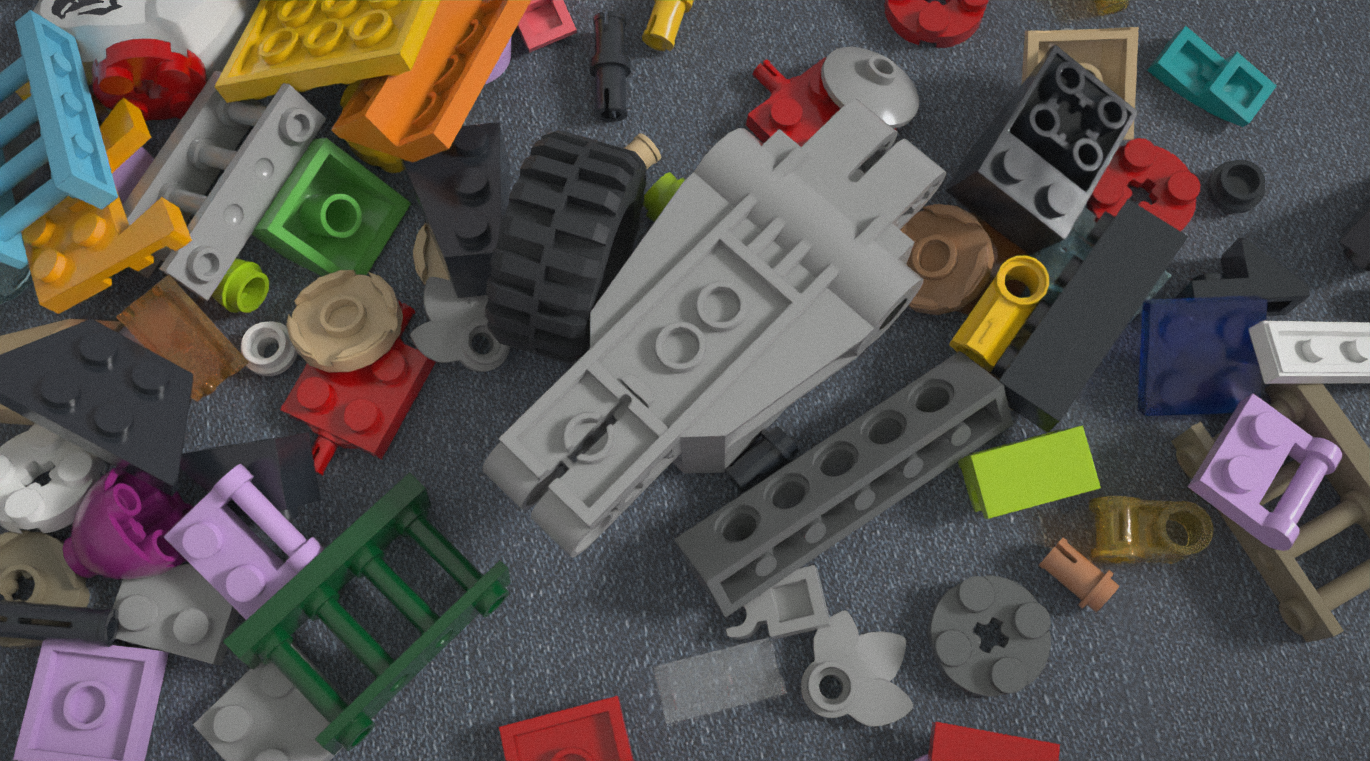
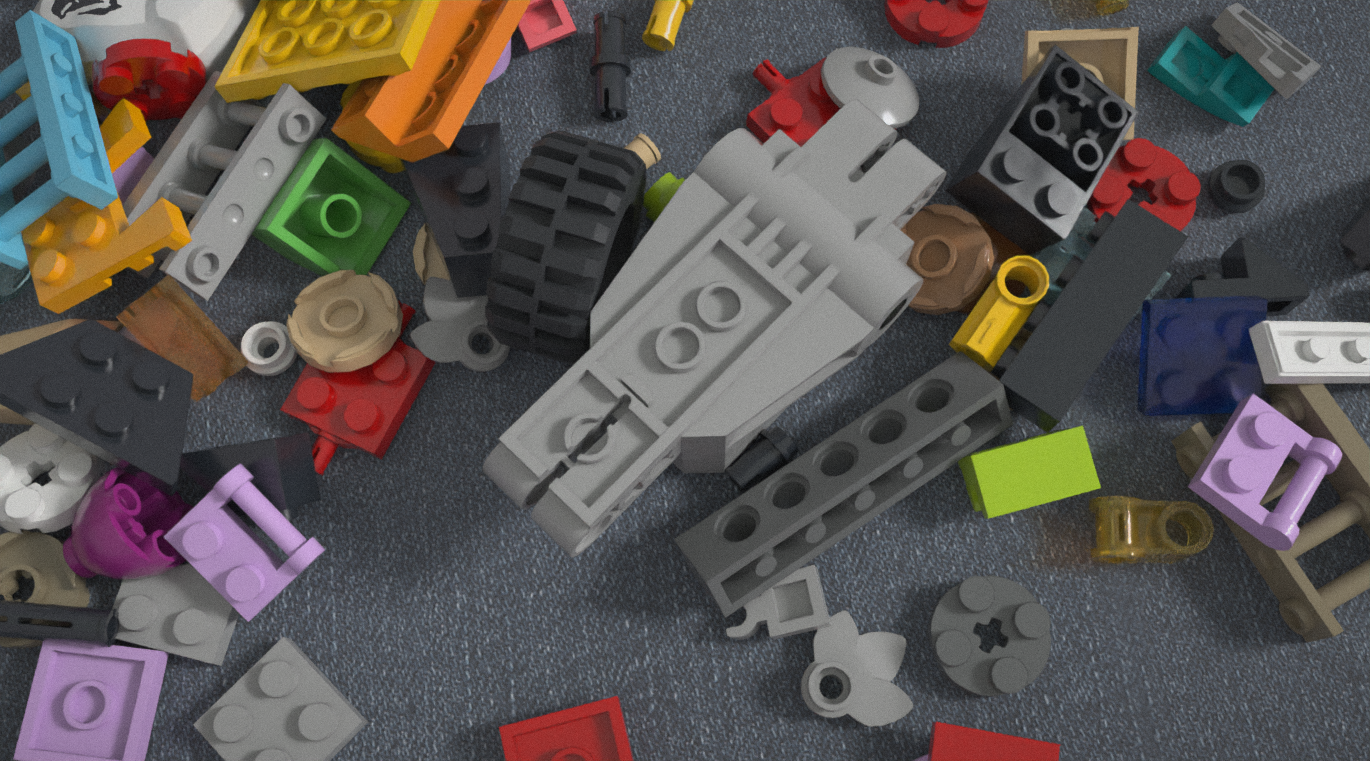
lime cone [211,258,269,313] -> none
dark green fence [223,472,511,755] -> none
clear hinge [654,637,787,727] -> none
nougat pin [1038,537,1119,612] -> none
none -> light grey wing [1211,2,1321,99]

